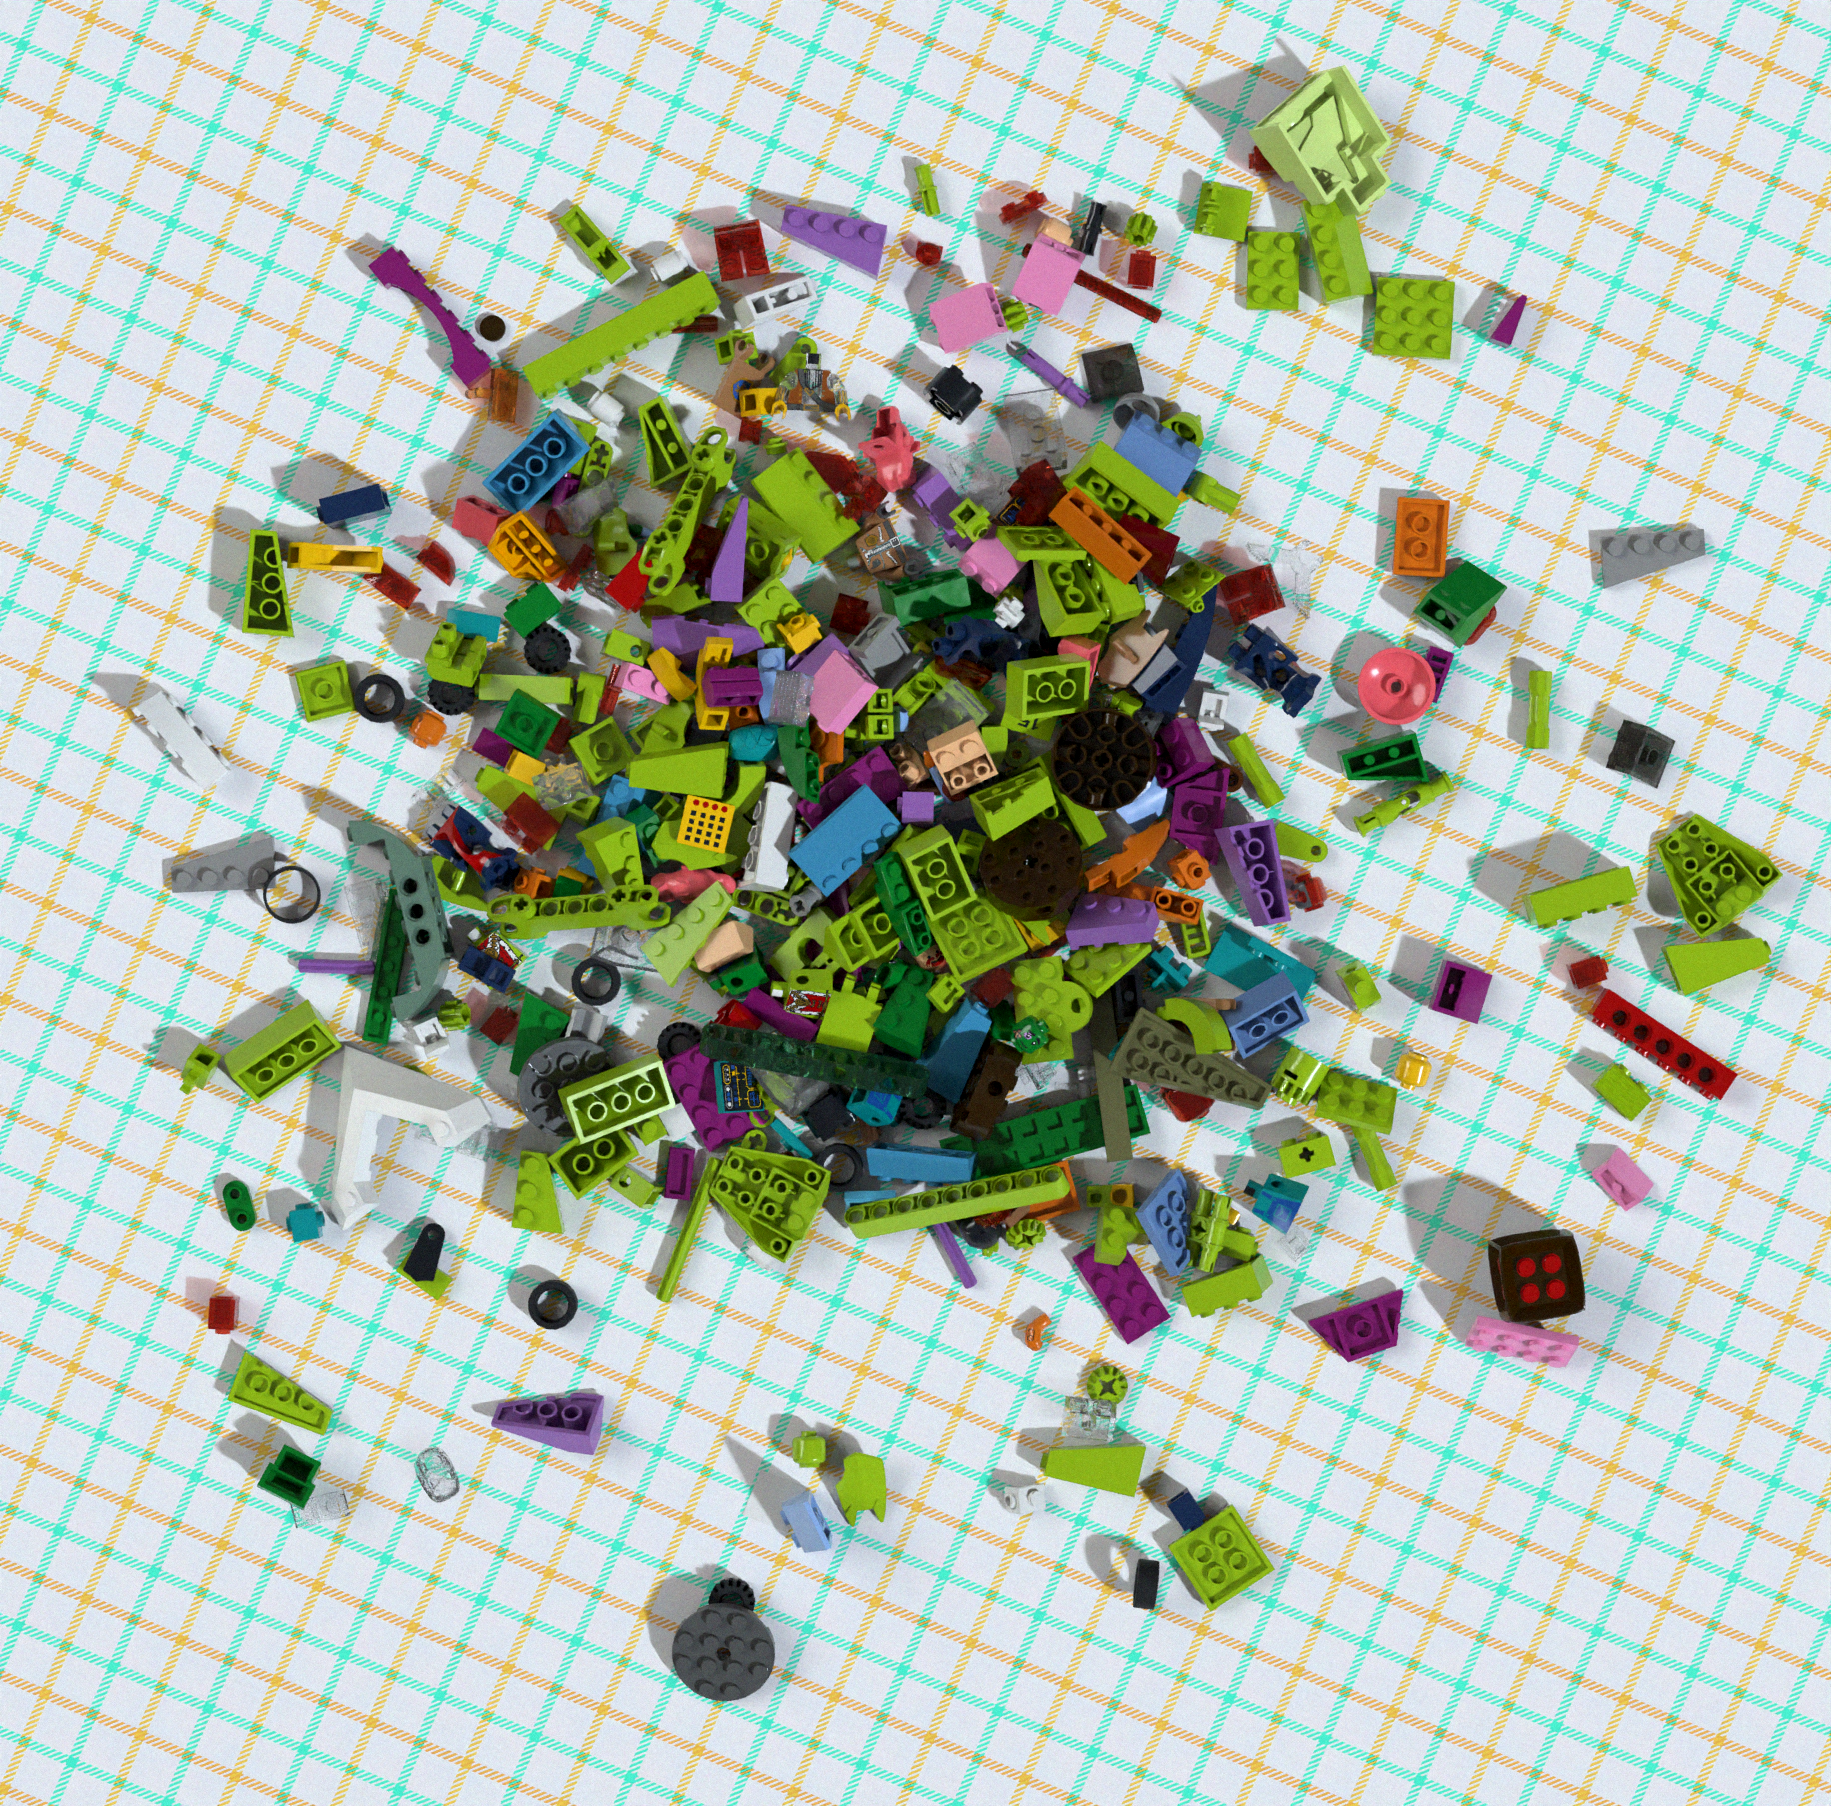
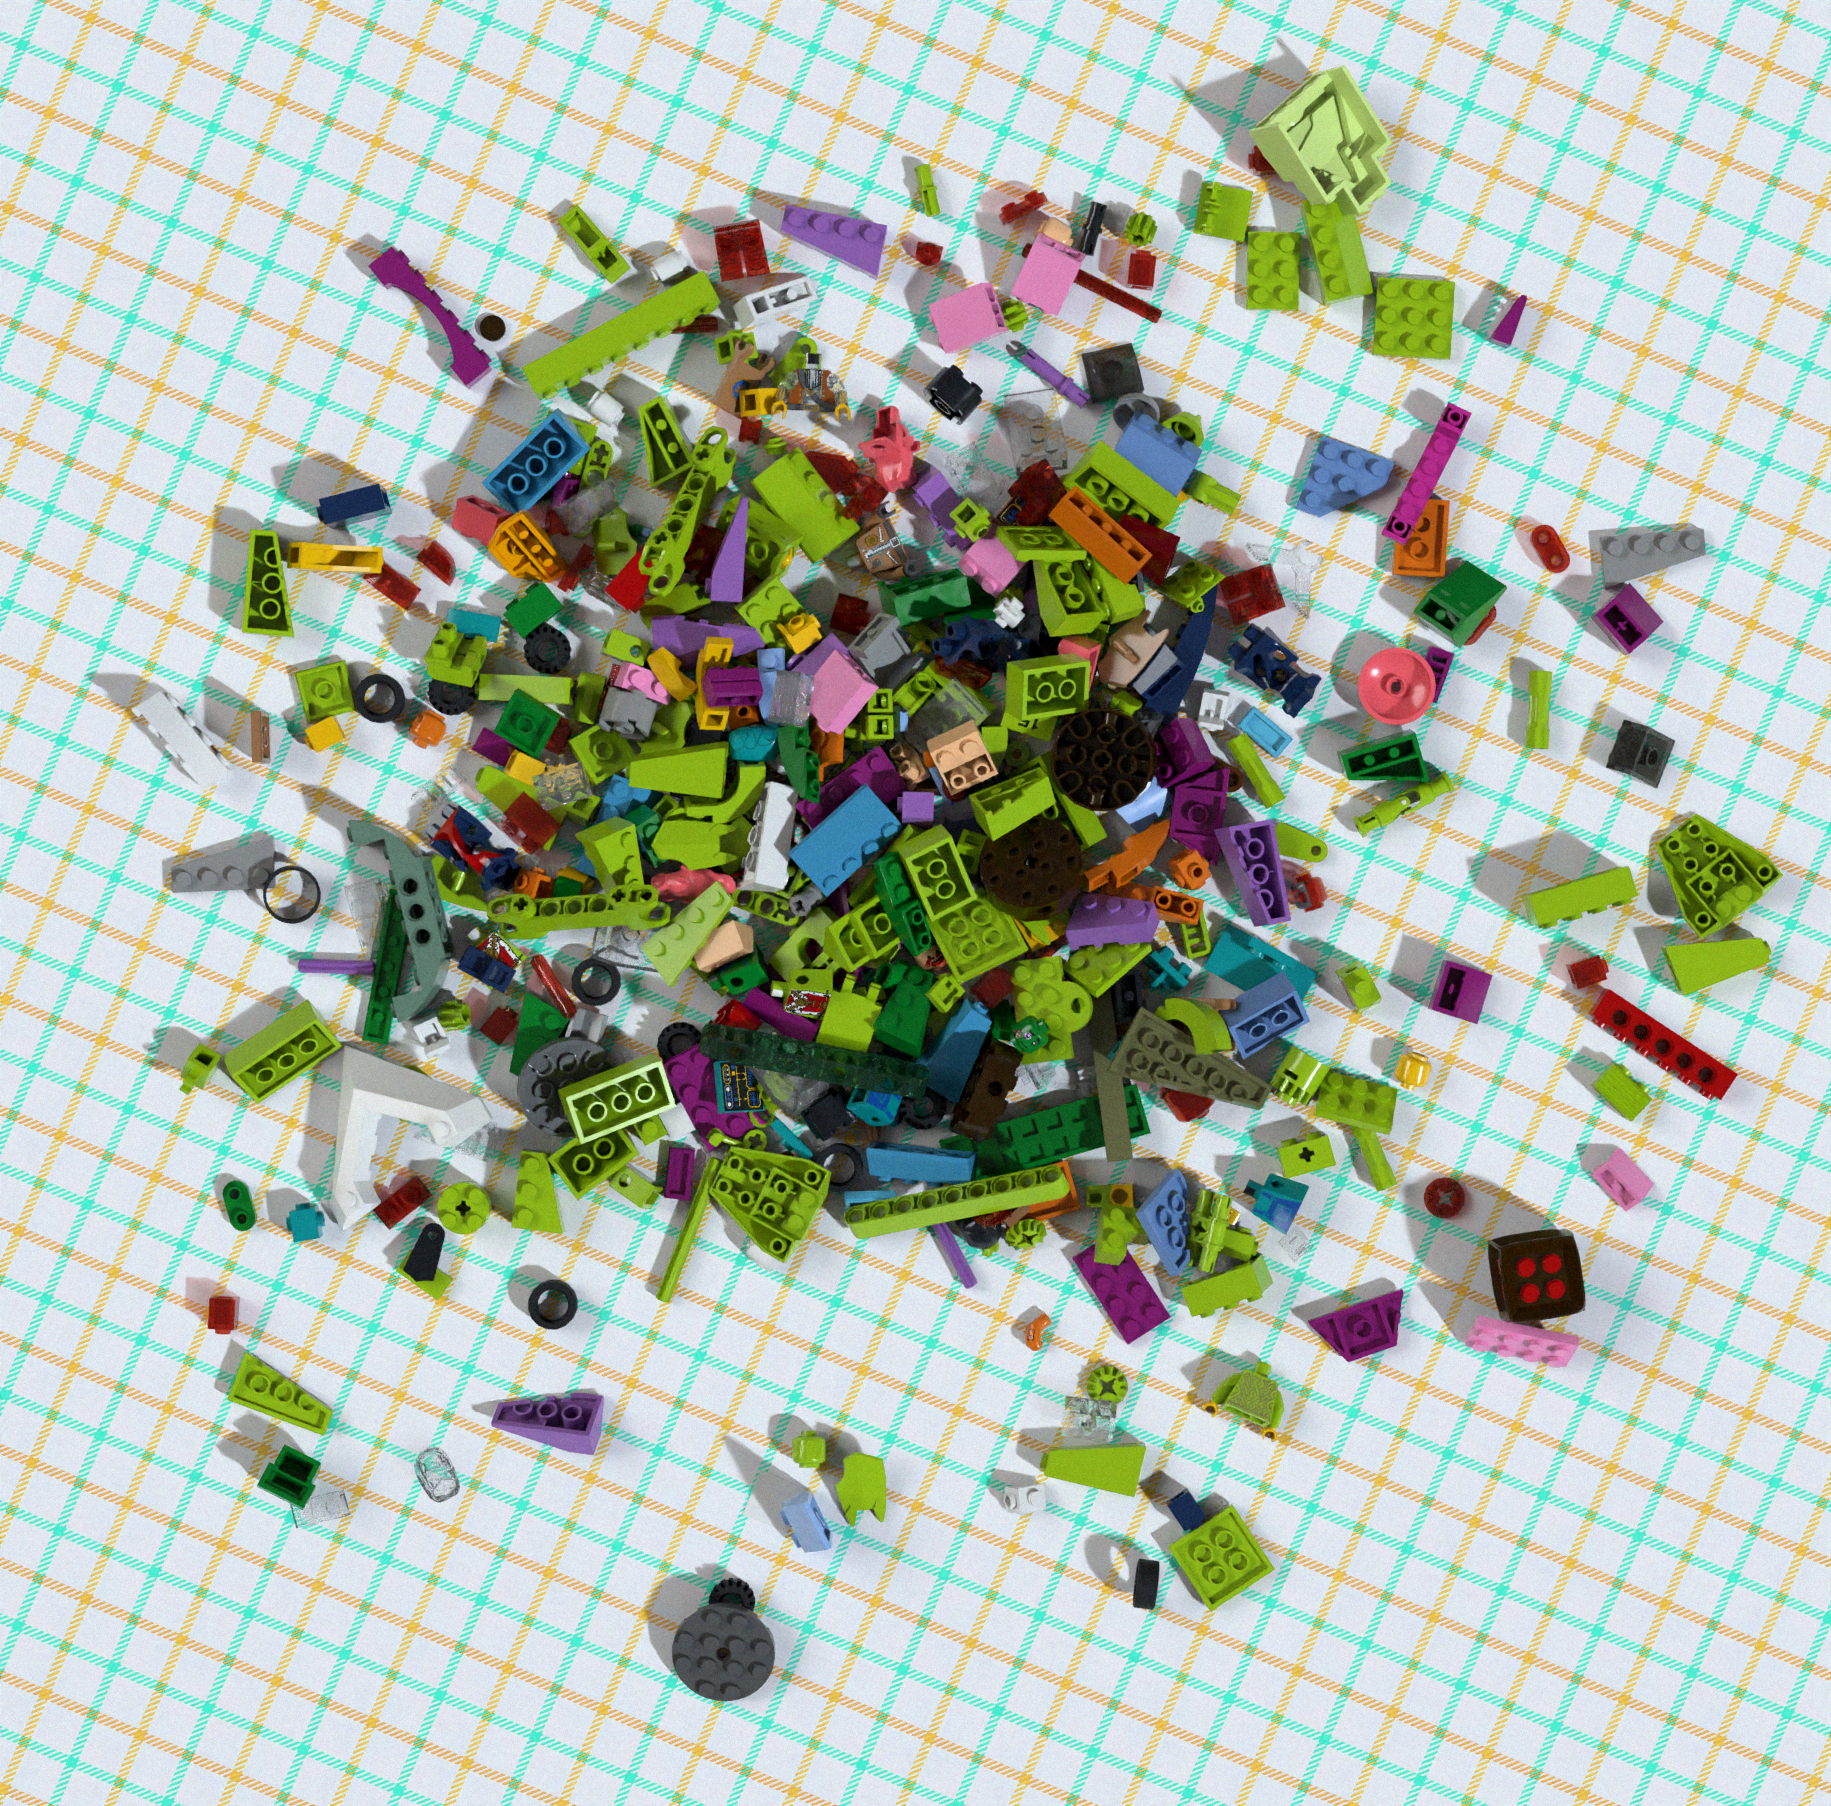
clear orange plate [465,368,519,423] -> none
yellow sticker [677,795,735,854] -> none
none -> medium nougat tile [251,710,270,764]
none -> yellow brick [304,716,347,754]
none -> clear red slope [374,1175,432,1230]
none -> lime brick [437,1180,492,1234]
none -> clear red axle [530,954,577,1019]
none -> light grey brick [598,687,657,741]
none -> lime hand [706,1127,743,1147]
none -> lime torso [1203,1361,1284,1442]
none -> medium azure tile [1237,706,1293,759]
none -> medium blue plate [1295,436,1395,518]
none -> dark pink slope [1381,402,1472,546]
none -> clear red gear [1424,1177,1465,1218]
none -> clear red plate [1530,525,1570,574]
none -> magenta slope [1591,583,1664,656]

